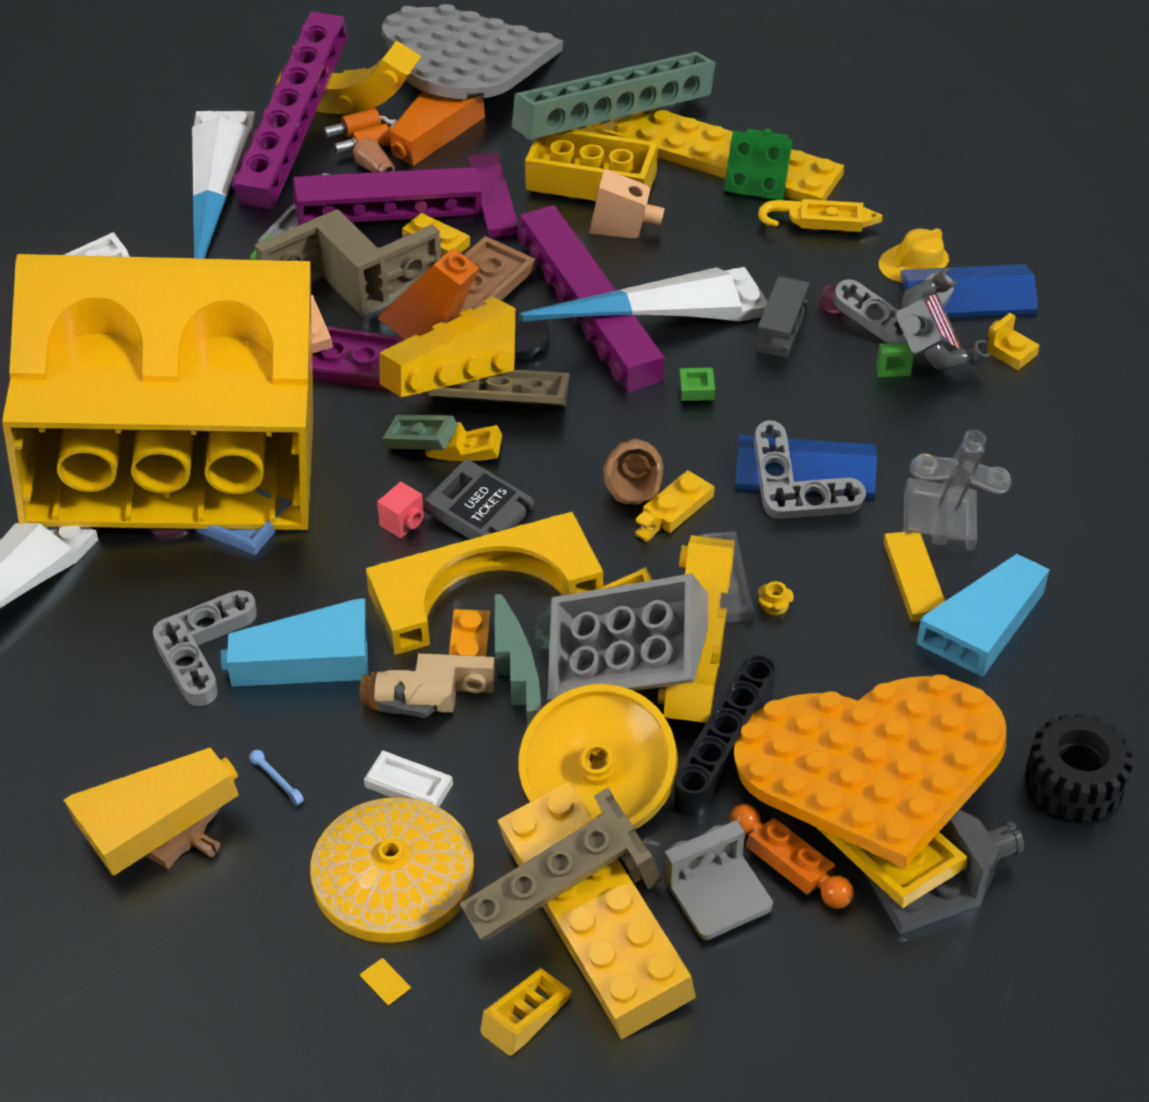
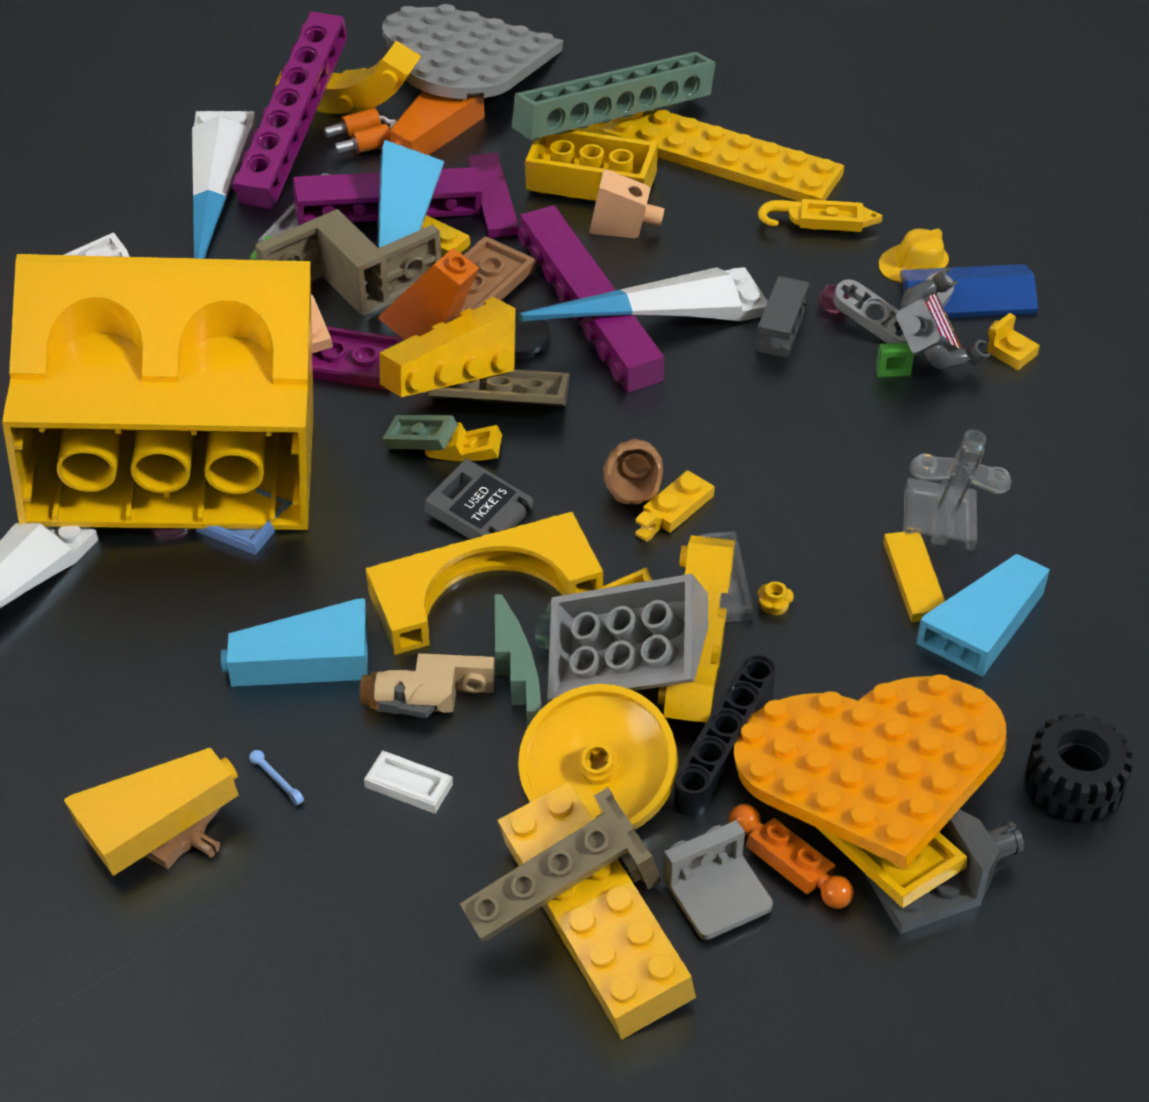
light grey beam [153,590,257,706] -> none
yellow dish [310,797,475,943] -> none
nougat cone [352,138,395,173] -> none
yellow sticker [359,958,411,1005] -> none
coral plate [377,482,424,539] -> none
light orange plate [449,609,491,657] -> none
yellow slope [481,968,572,1056] -> none
bright green plate [679,367,715,401] -> none
green plate [723,128,793,200] -> none
blue slope [735,435,877,498] -> none
light grey beam [754,420,866,519] -> none
none -> medium azure slope [377,140,444,248]

